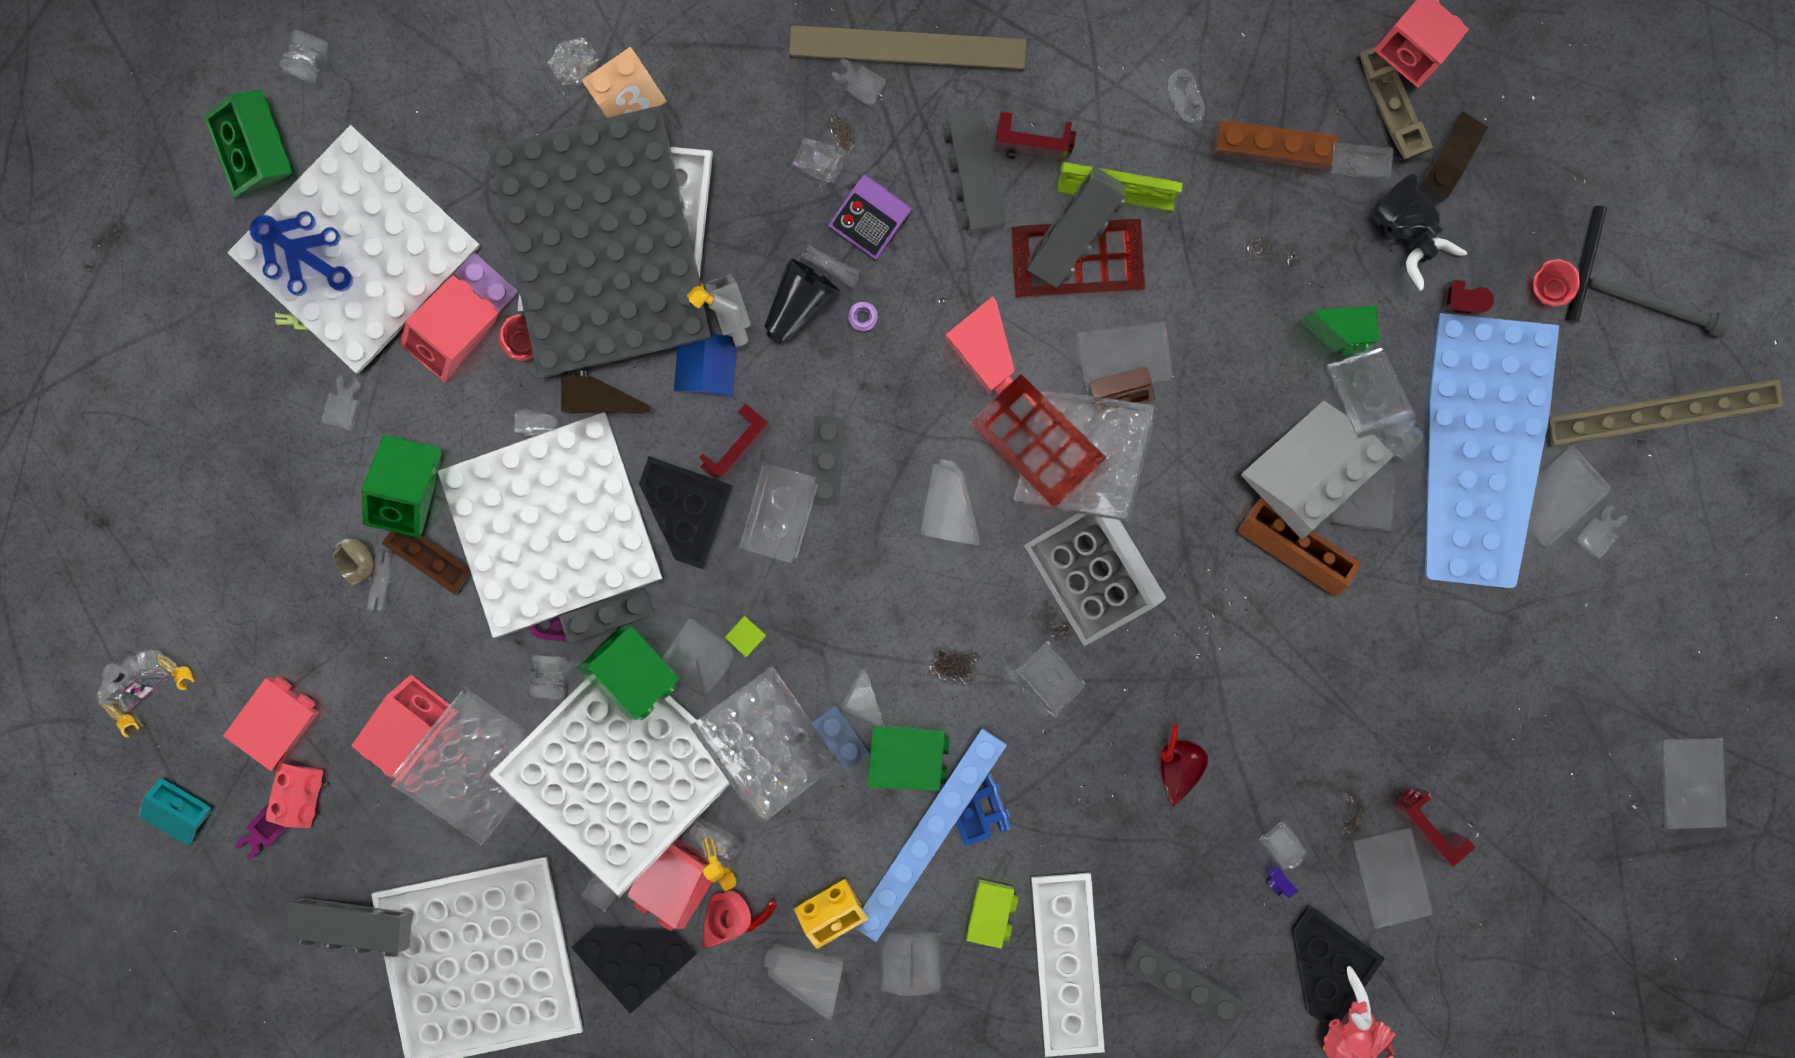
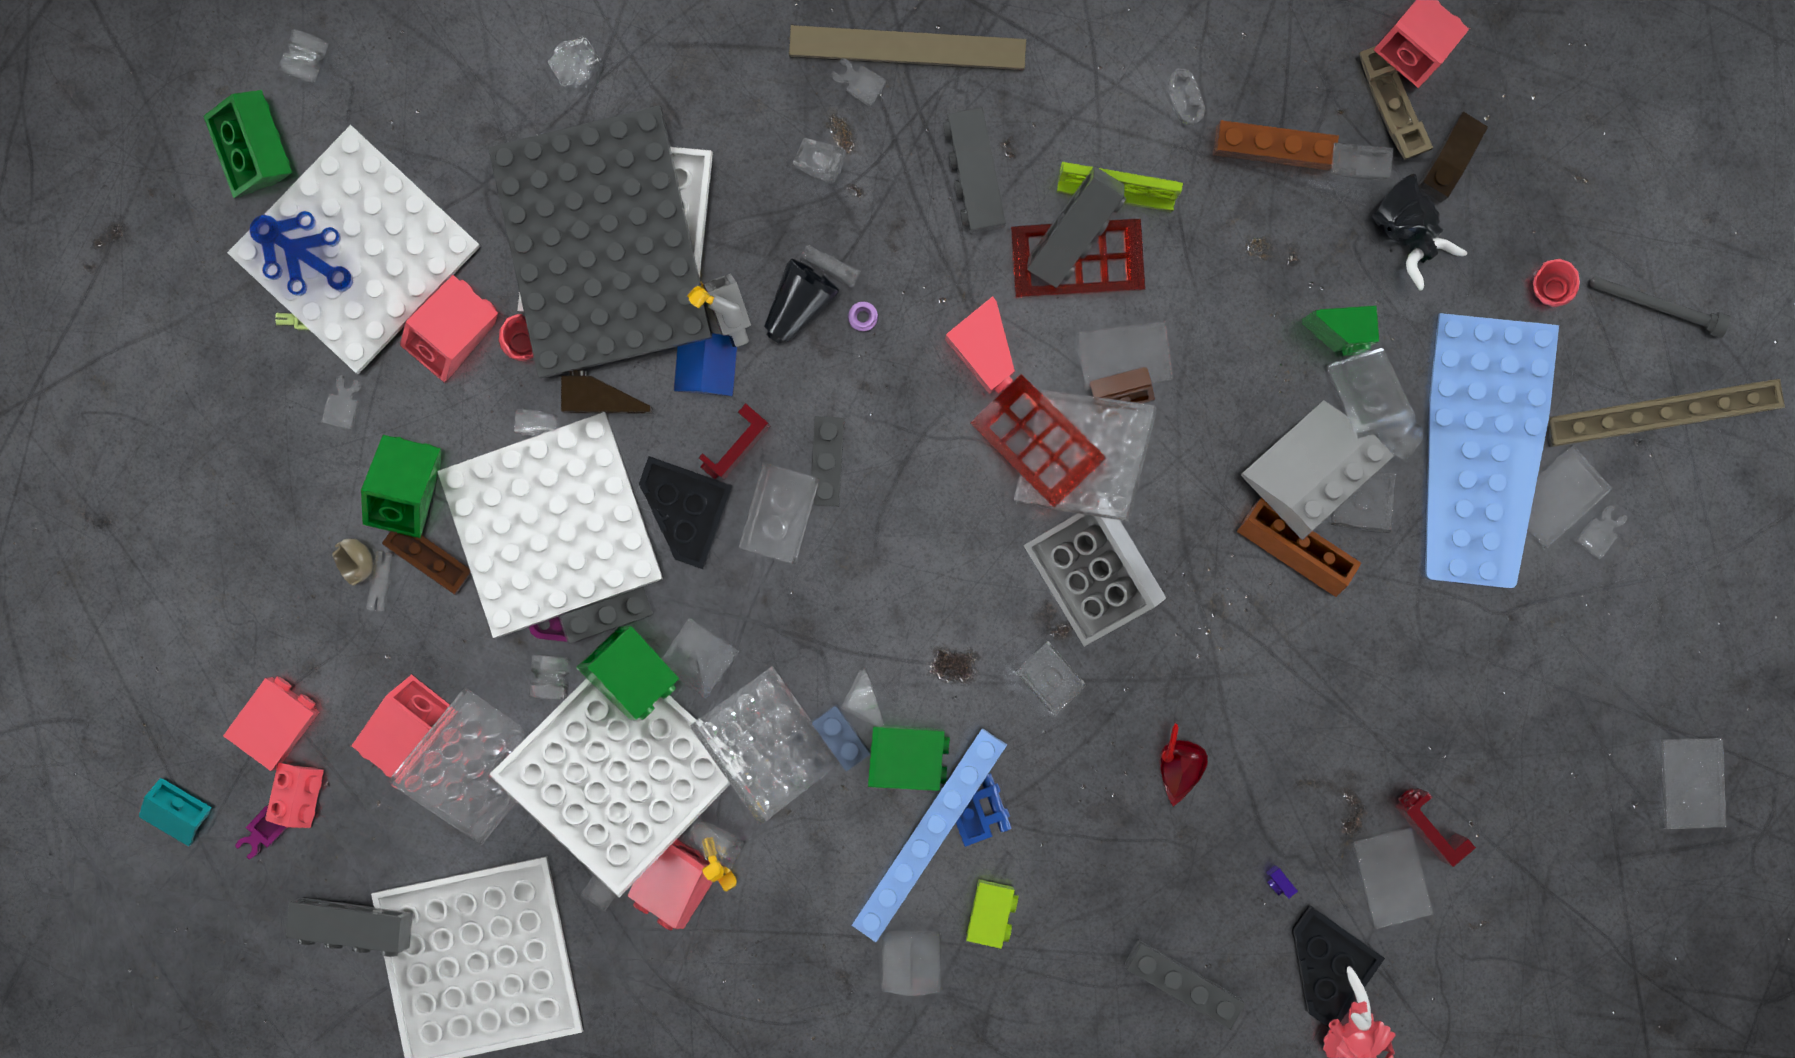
clear torso [96,649,194,738] -> none
lavender plate [455,252,519,314] -> none
black plate [571,926,697,1014] -> none
light nougat slope [582,47,667,118] -> none
coral piece [702,890,777,948] -> none
lime tile [724,616,767,657] -> none
clear slope [764,943,844,1020] -> none
yellow brick [794,879,868,949] -> none
slope [828,174,913,260] -> none
clear slope [920,459,980,546] -> none
dark red panel [994,112,1076,161] -> none
white plate [1031,872,1105,1057] -> none
clear brick [1259,821,1308,870] -> none
dark red leg [1445,280,1494,315] -> none
black bar [1567,206,1608,323] -> none

